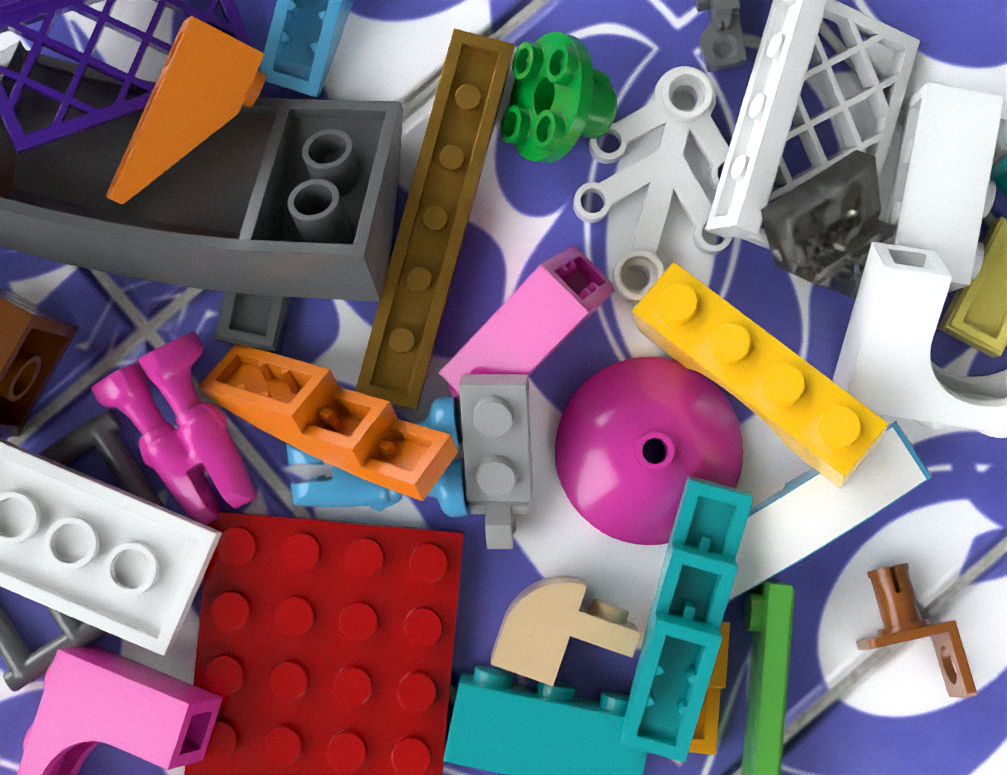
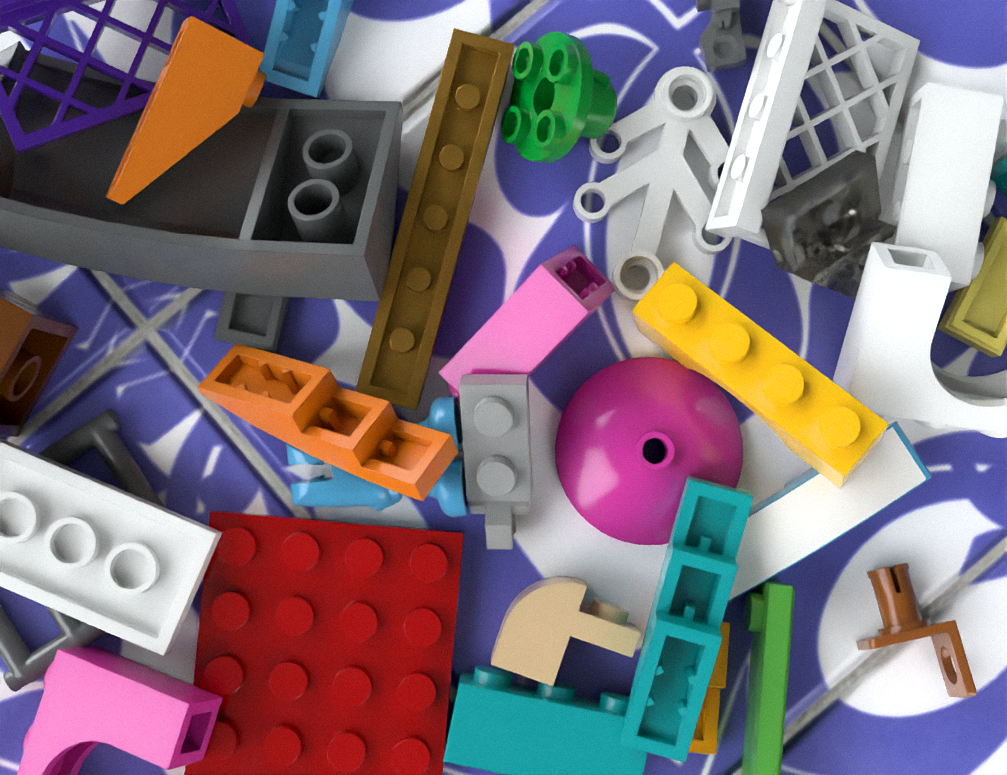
dark pink piece [91,331,257,526] -> none

